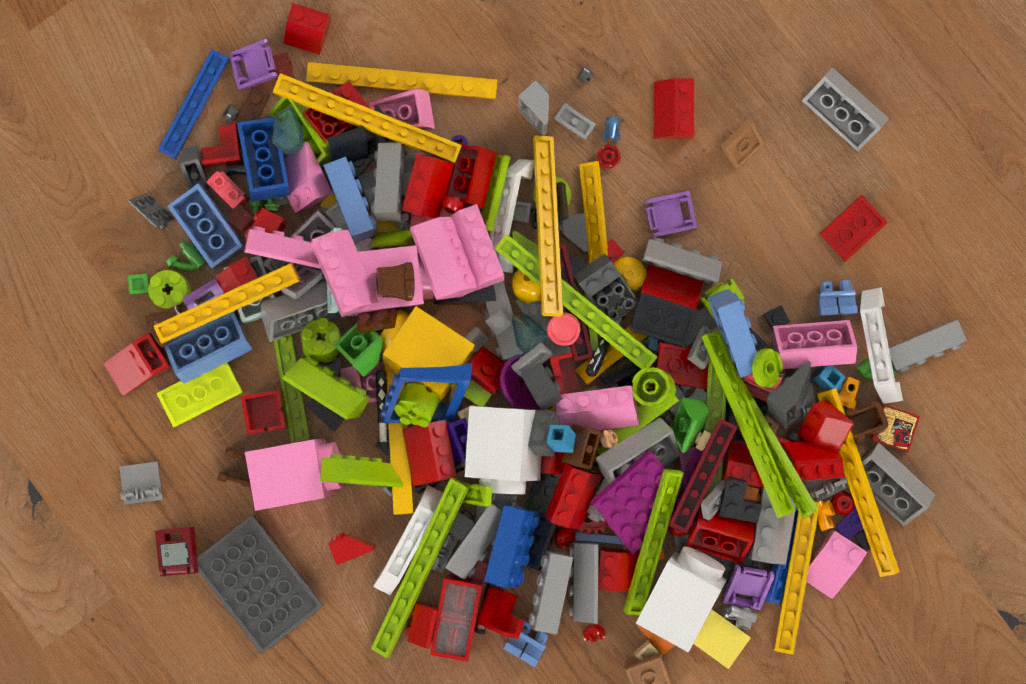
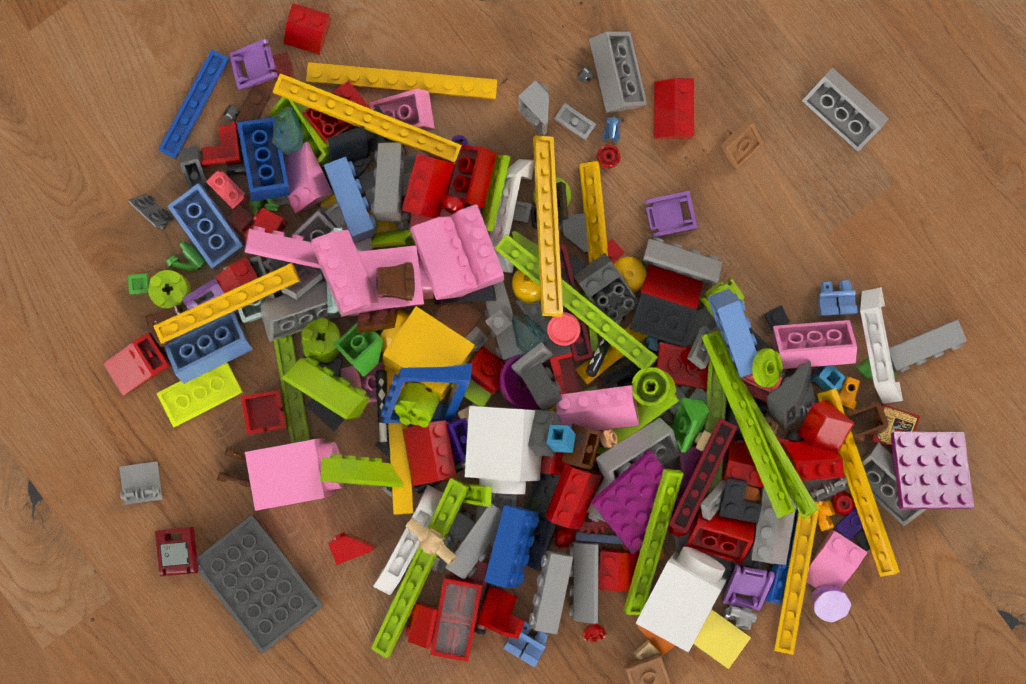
red tile [819,195,888,262] -> none
none -> tan pin [406,518,457,565]
none -> light grey slope [589,32,648,113]
none -> hat [812,585,851,622]
none -> plate [891,432,974,509]

